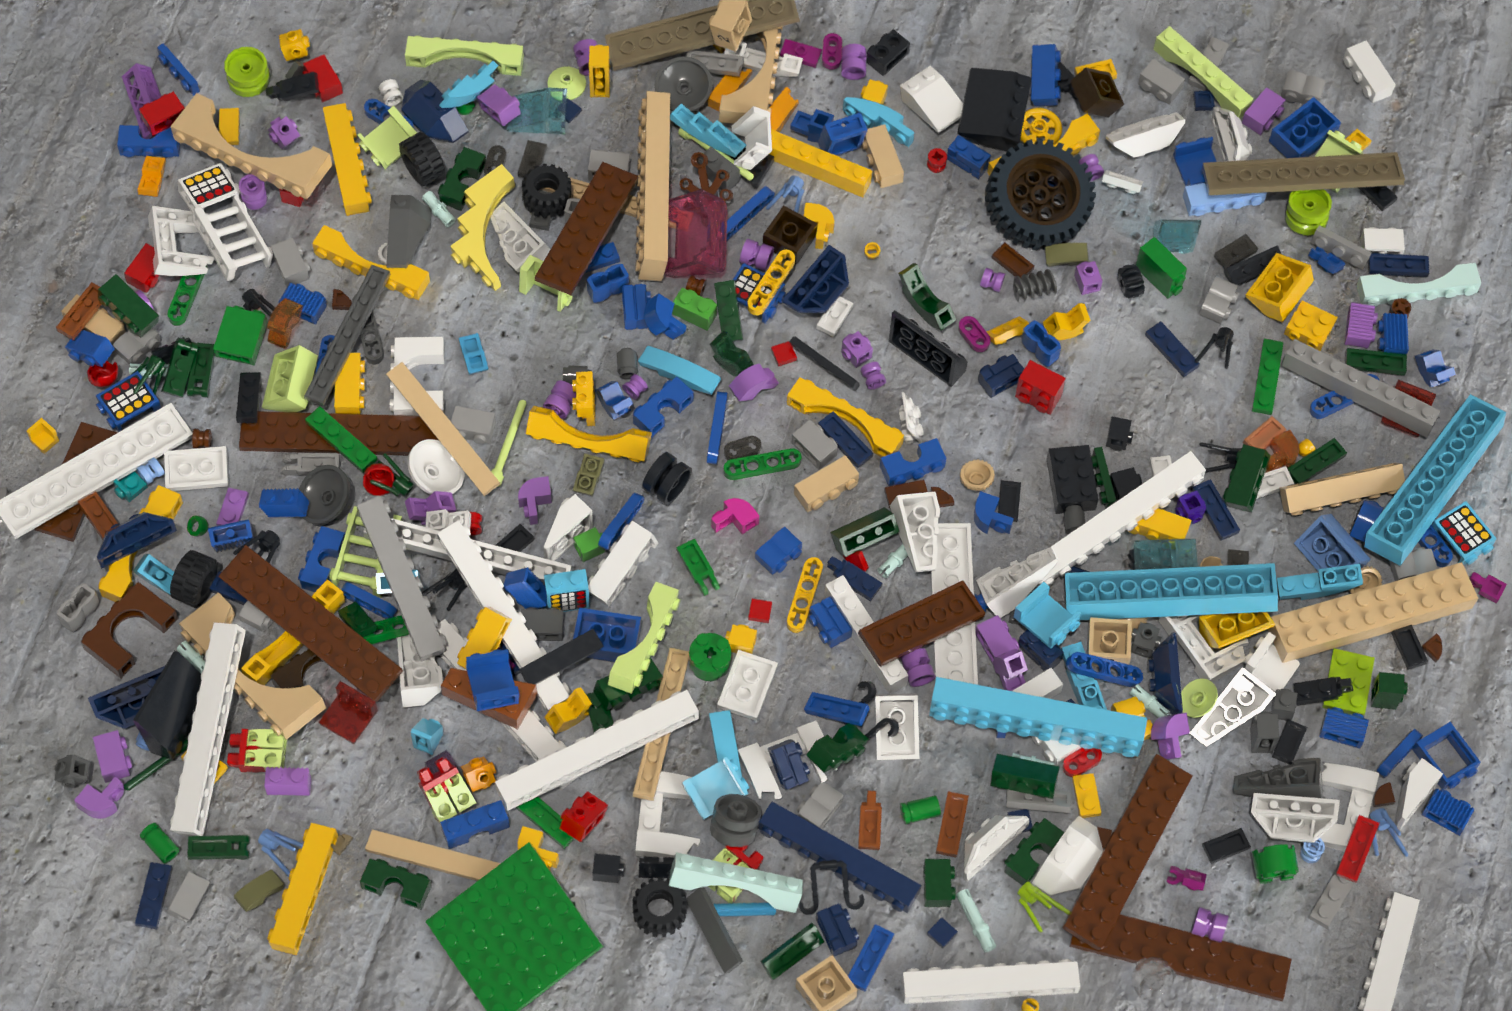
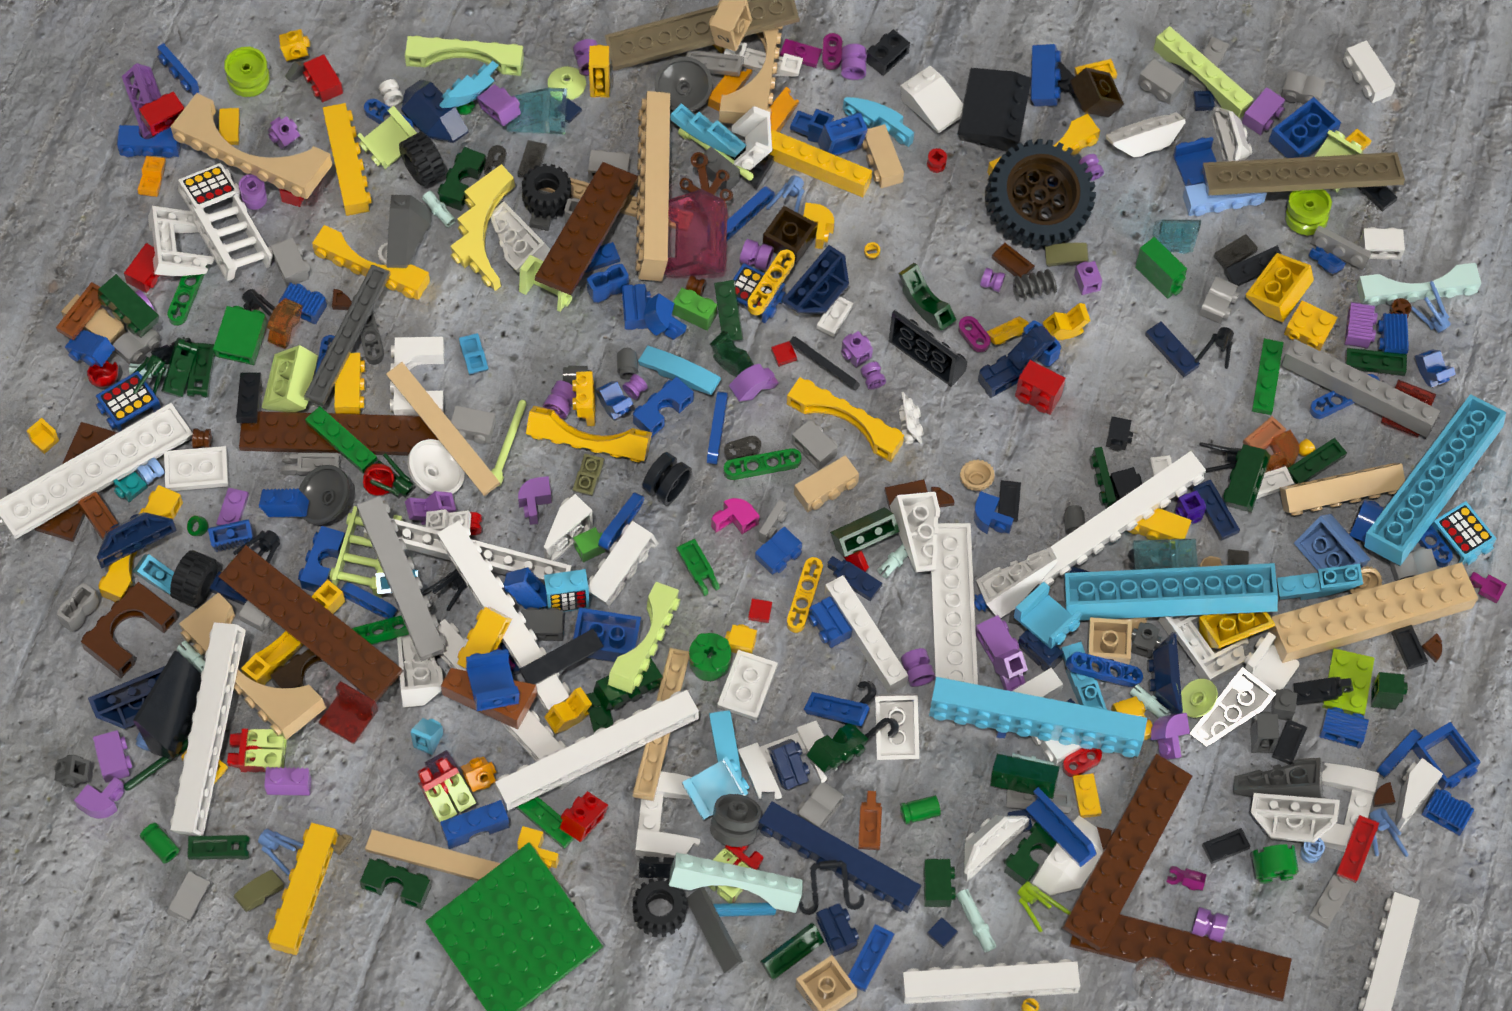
dark blue plate [135,862,173,929] -> none
black hinge [265,72,319,101] -> none
dark green plate [338,601,377,638] -> none
black tile [495,524,534,552] -> none
black brick [592,853,625,883] -> none
dark blue plate [818,411,873,468] -> none
reddish brown plate [858,580,985,667] -> none
yellow brick [860,79,888,105] -> none
blue arch [879,438,947,486] -> none
dark orange plate [936,791,969,858] -> none
blue brick [947,135,991,179] -> none
yellow plate [1020,108,1062,145] -> none
black brick [1046,445,1099,514] -> none
white plate [1102,170,1144,194] -> none
black gear [1117,264,1145,298] -> none
dark blue plate [1368,253,1429,277] -> none
none -> light grey plate [758,500,788,543]
none -> dark blue brick [1008,325,1055,370]
none -> blue fence [1026,787,1097,868]
none -> medium blue plant [1411,281,1451,333]

